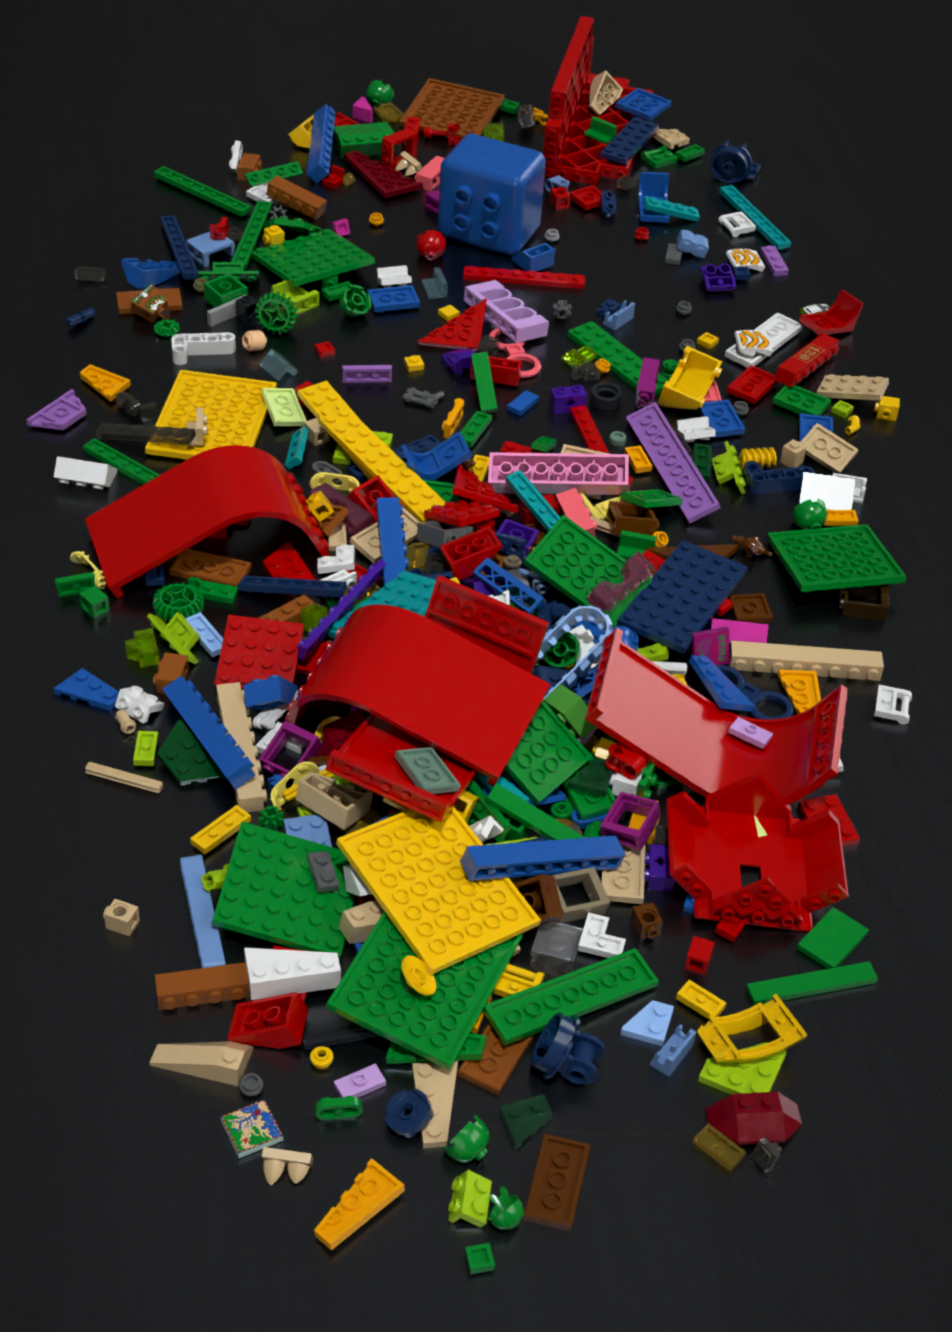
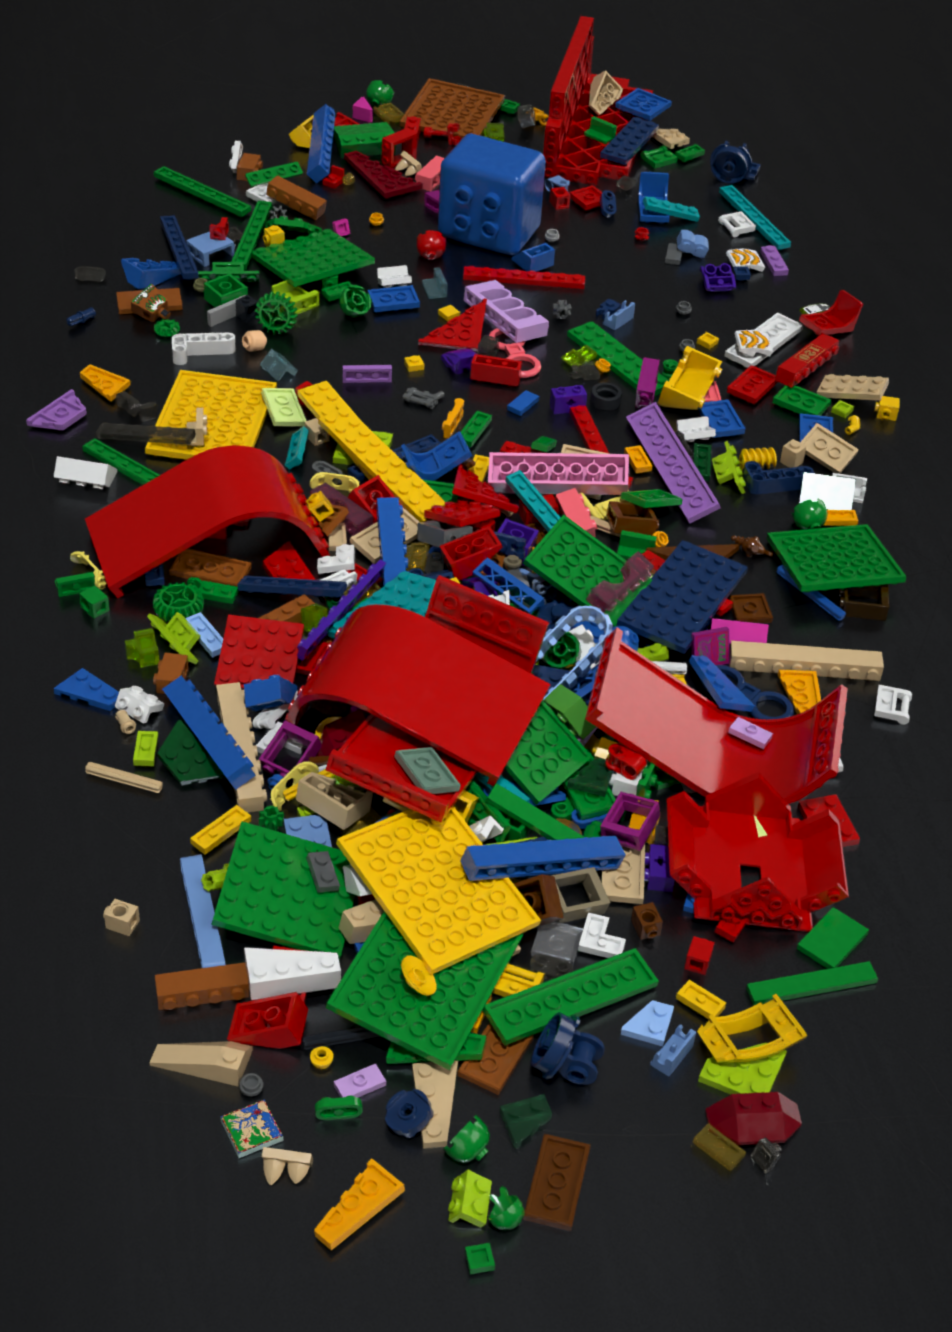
red tile [314,341,335,358] -> none
green tile [471,352,498,413] -> none
sand green tile [609,431,626,446] -> none
dark grey plate [733,401,749,416] -> none
none -> blue axle [777,565,846,621]

